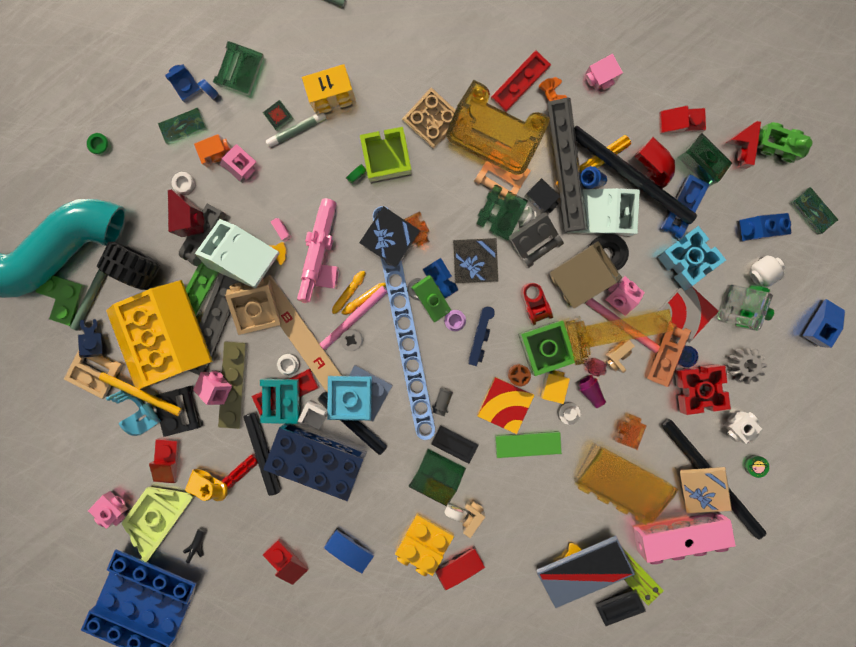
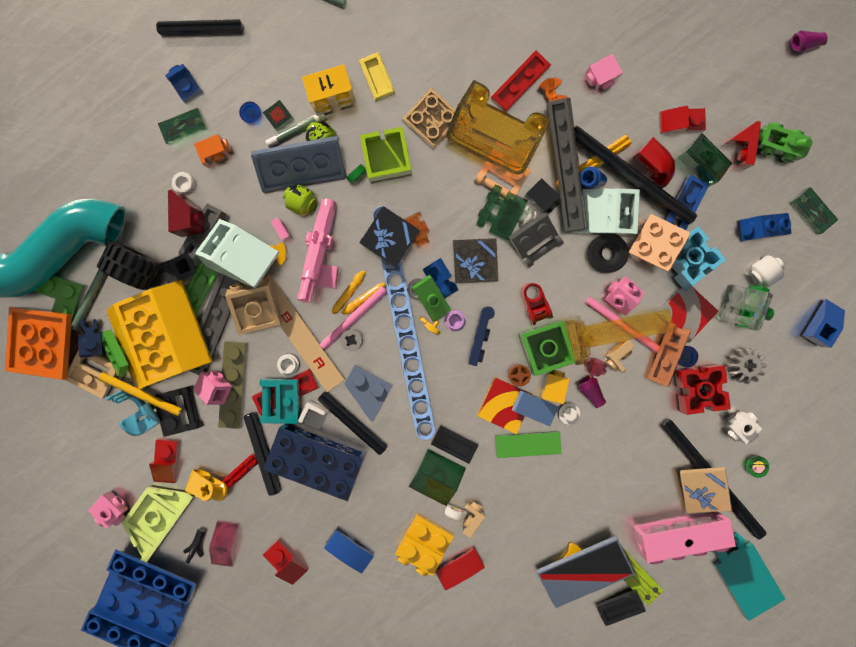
green tile [87,133,111,156] -> none
blue tile [197,79,219,100] -> none
clear green plate [213,41,264,96] -> none
bright pink brick [220,144,256,181] -> none
medium azure tile [327,376,372,421] -> none
dark grey pin [432,388,453,417] -> none
dark tan brick [550,241,622,309] -> none
clear yellow windscreen [574,443,678,525] -> none
clear orange brick [613,414,647,450] -> none
none -> orange plate [5,307,72,380]
none -> bright green plate [102,329,128,378]
none -> black axle [156,19,242,34]
none -> black brick [159,252,197,283]
none -> clear pink slope [209,521,239,567]
none -> clear blue tile [239,101,262,125]
none -> sand blue tile [251,136,347,192]
none -> lime head [283,184,317,216]
none -> lime head [305,121,338,141]
none -> light yellow tile [359,52,395,102]
none -> yellow piece [419,317,441,336]
none -> medium blue tile [512,390,559,426]
none -> light nougat bracket [629,214,690,272]
none -> teal tile [713,533,786,621]
none -> magenta cone [791,30,828,53]

